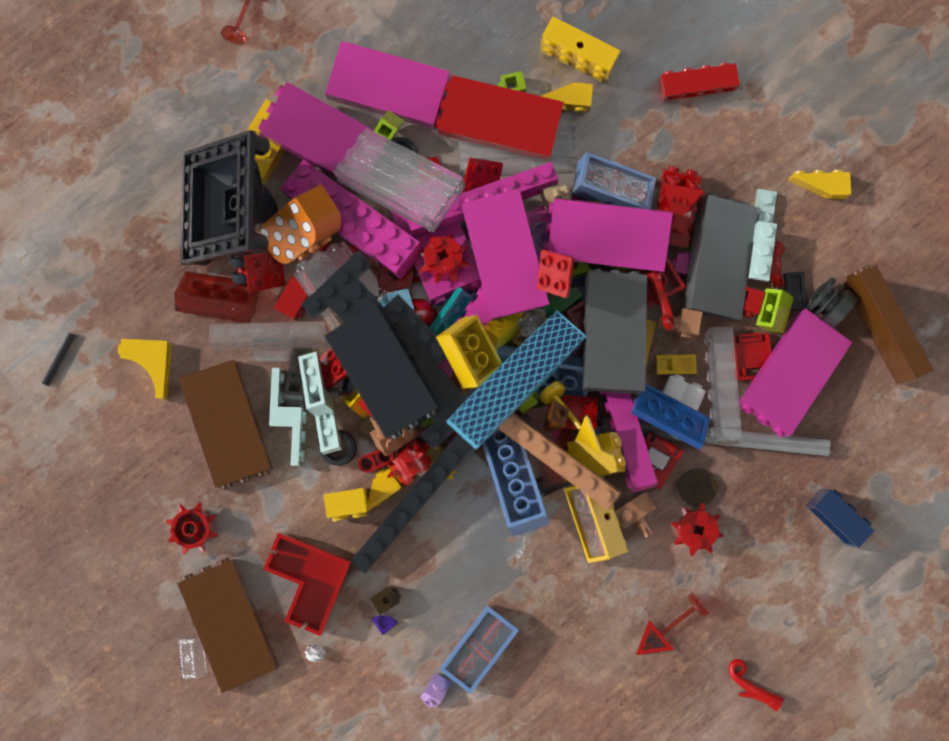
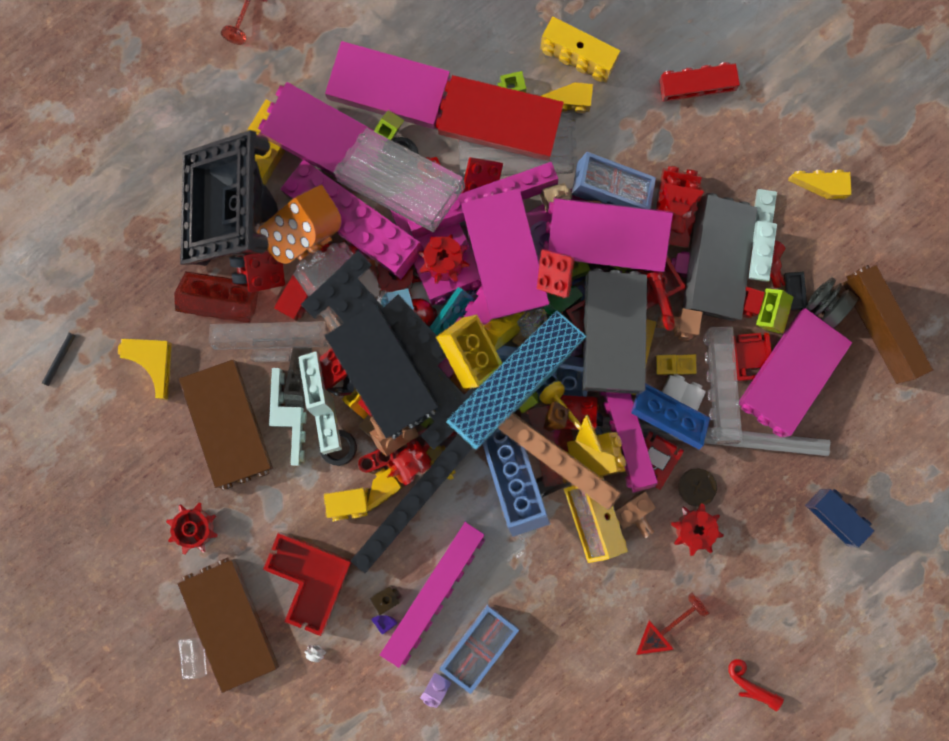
none -> dark pink brick [380,522,485,668]

